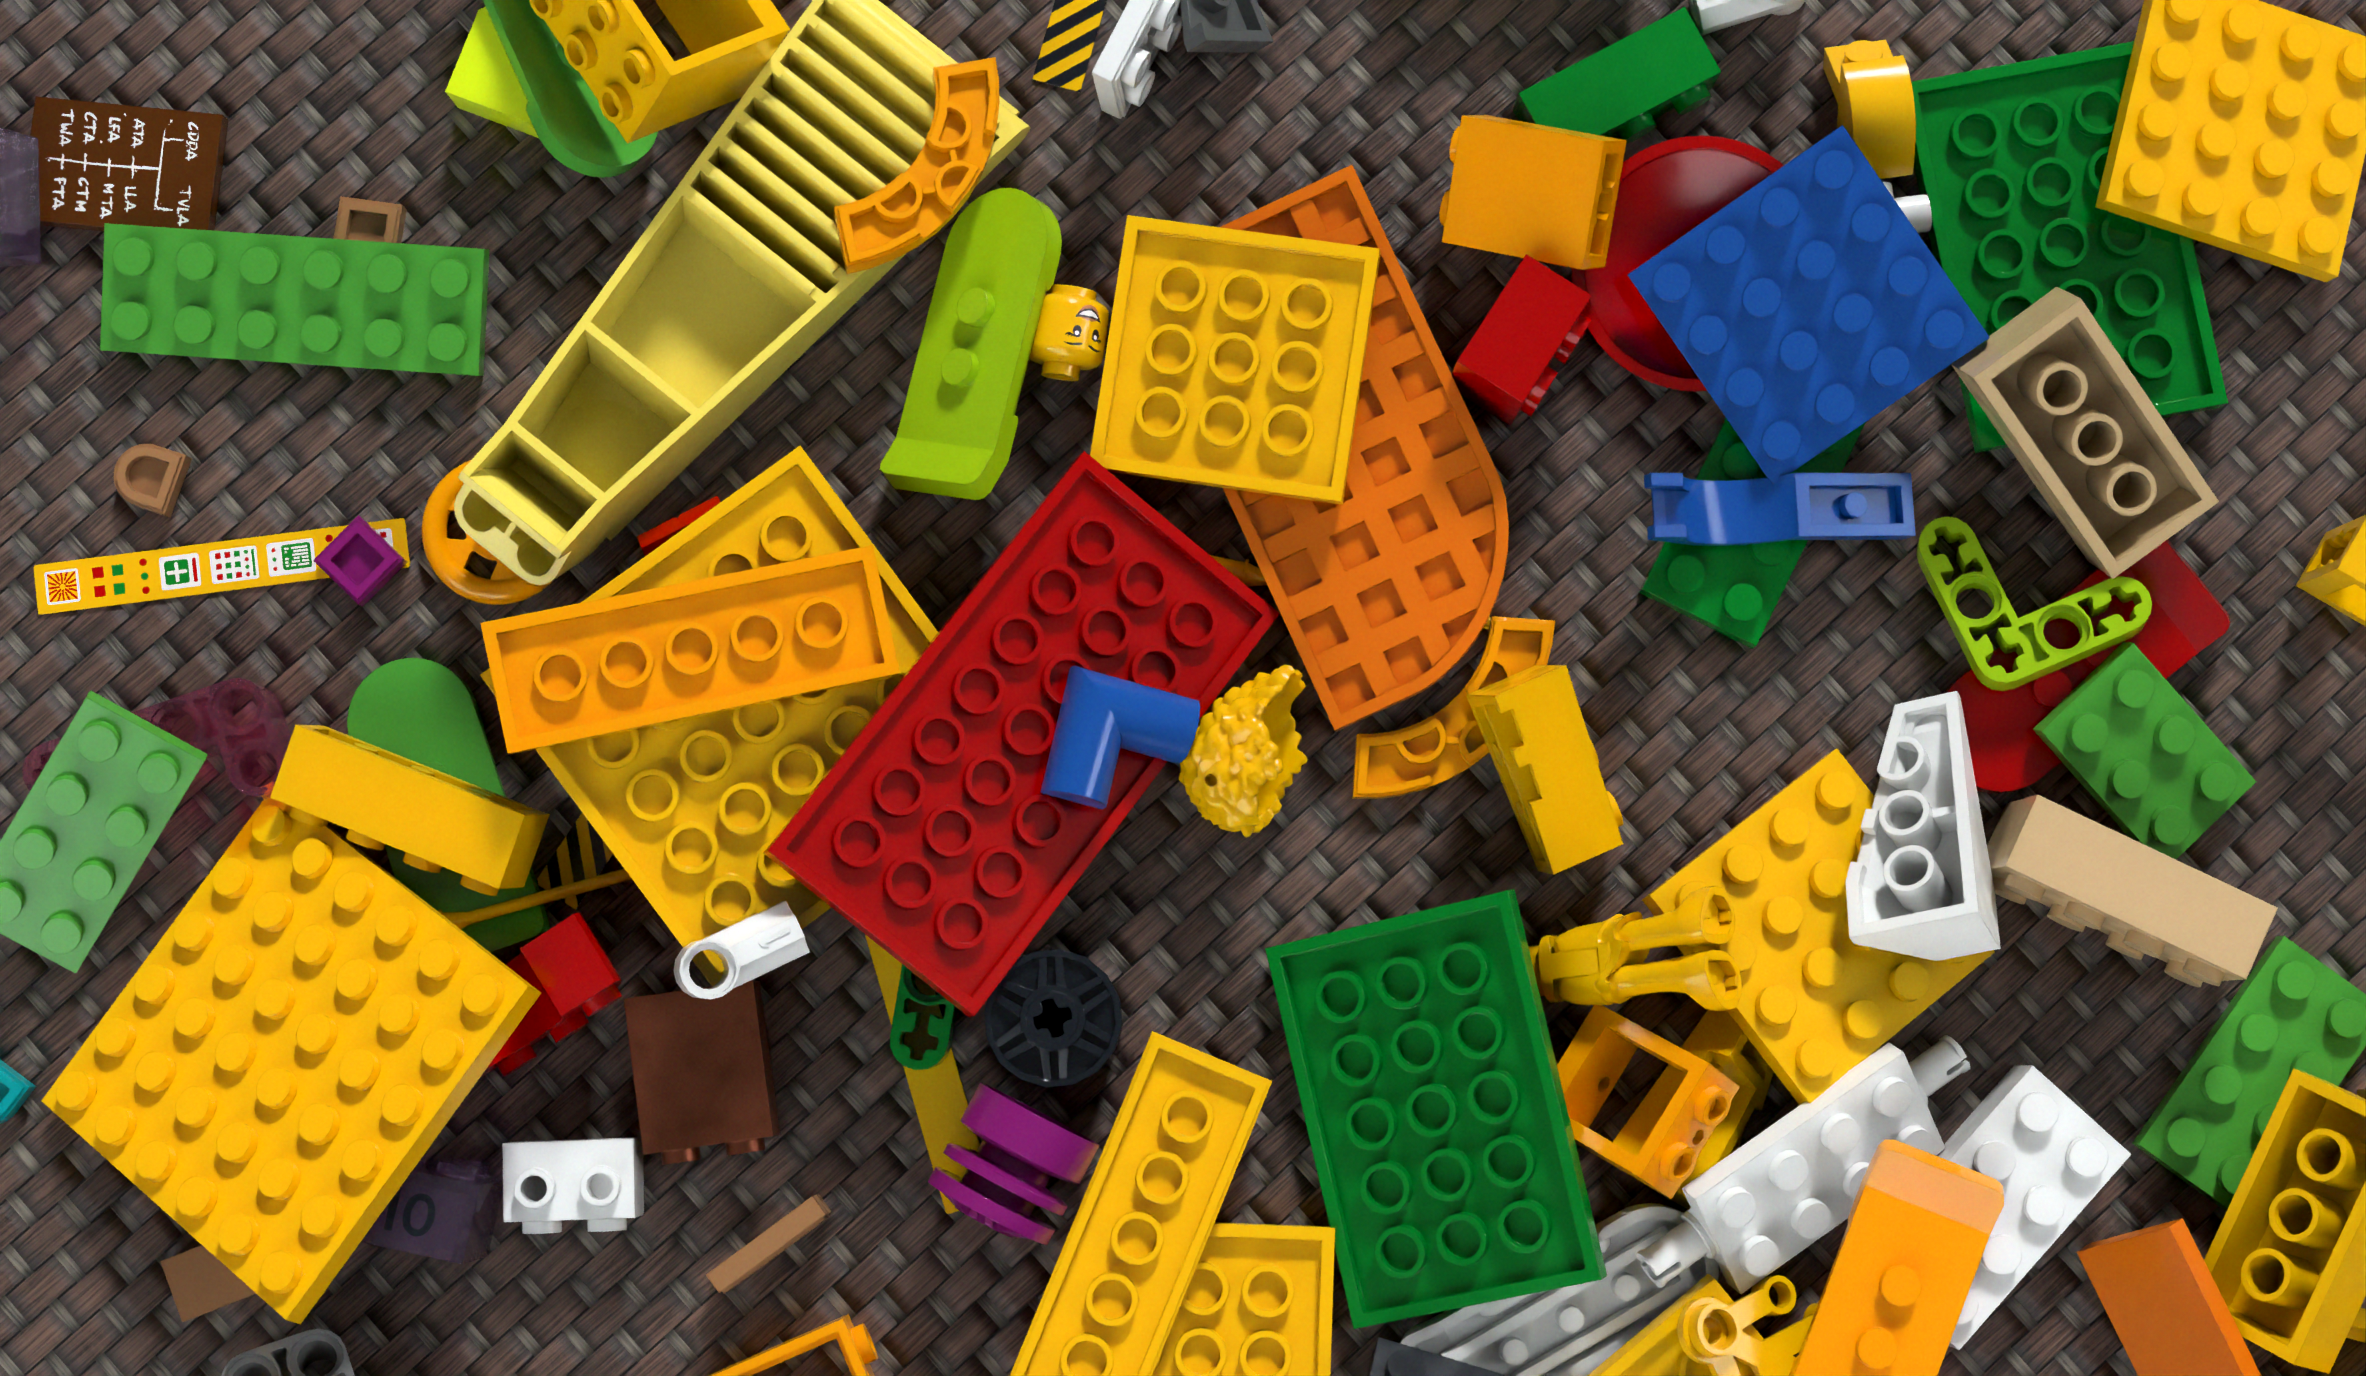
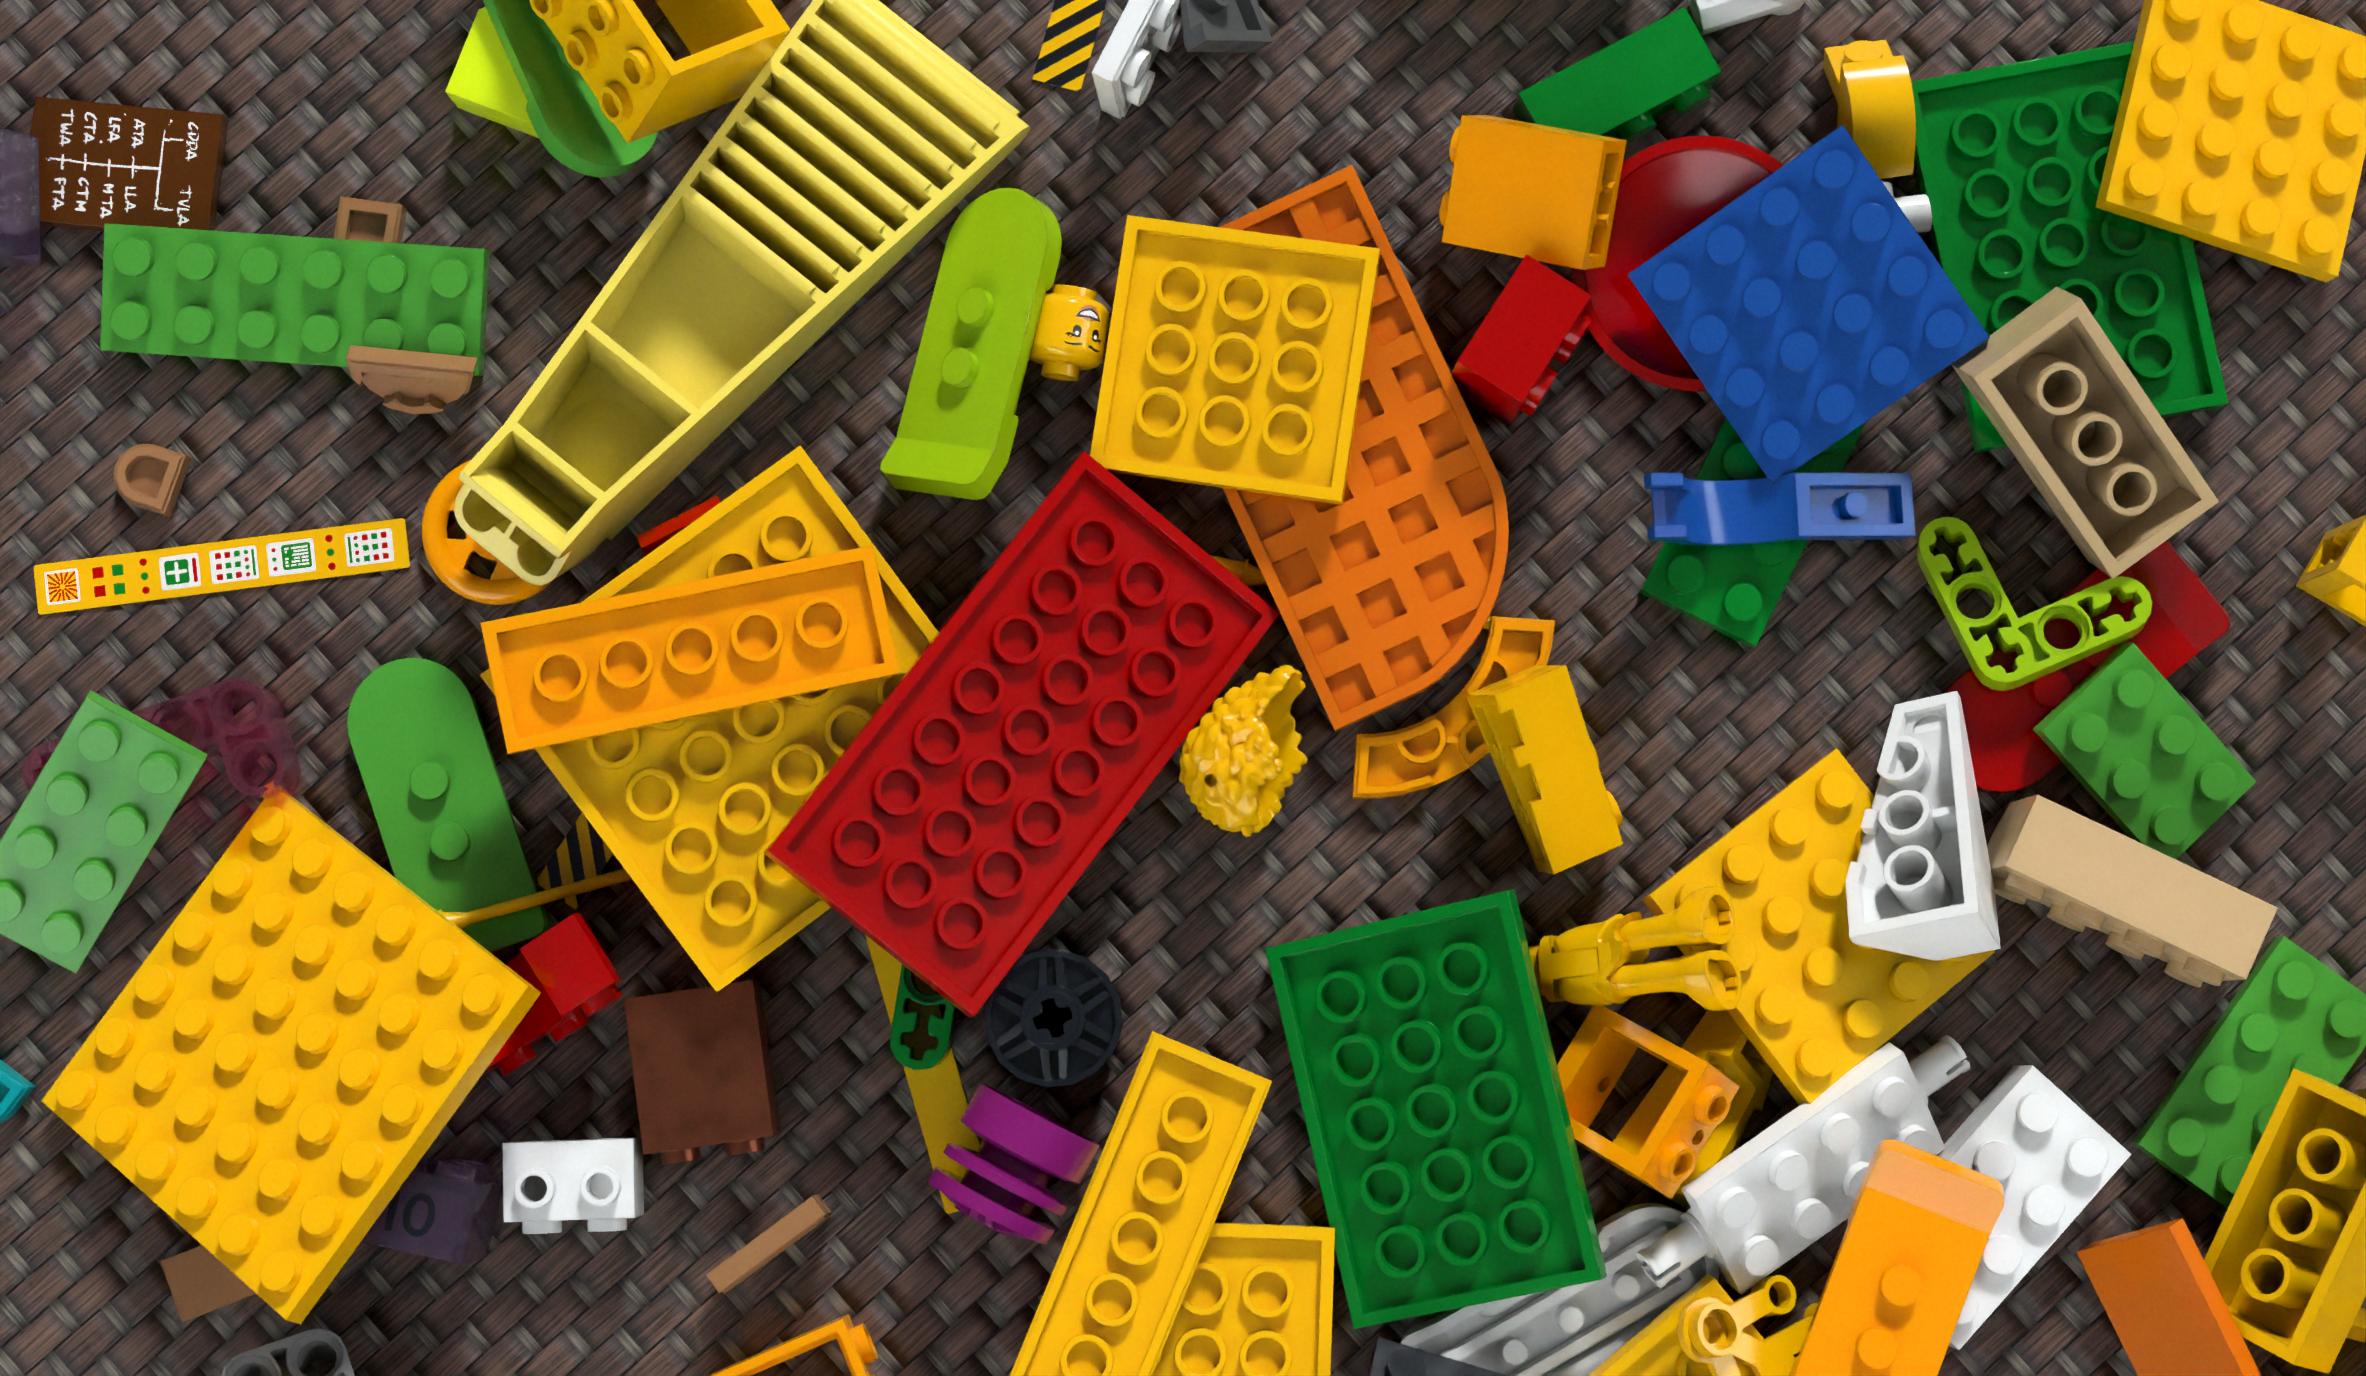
yellow brick [270,725,550,896] -> none
magenta tile [313,515,407,607] -> none
white piece [674,901,810,1000] -> none
light orange tile [834,57,1000,274] -> none
blue brick [1040,666,1200,809] -> none
none -> medium nougat tile [346,345,477,414]

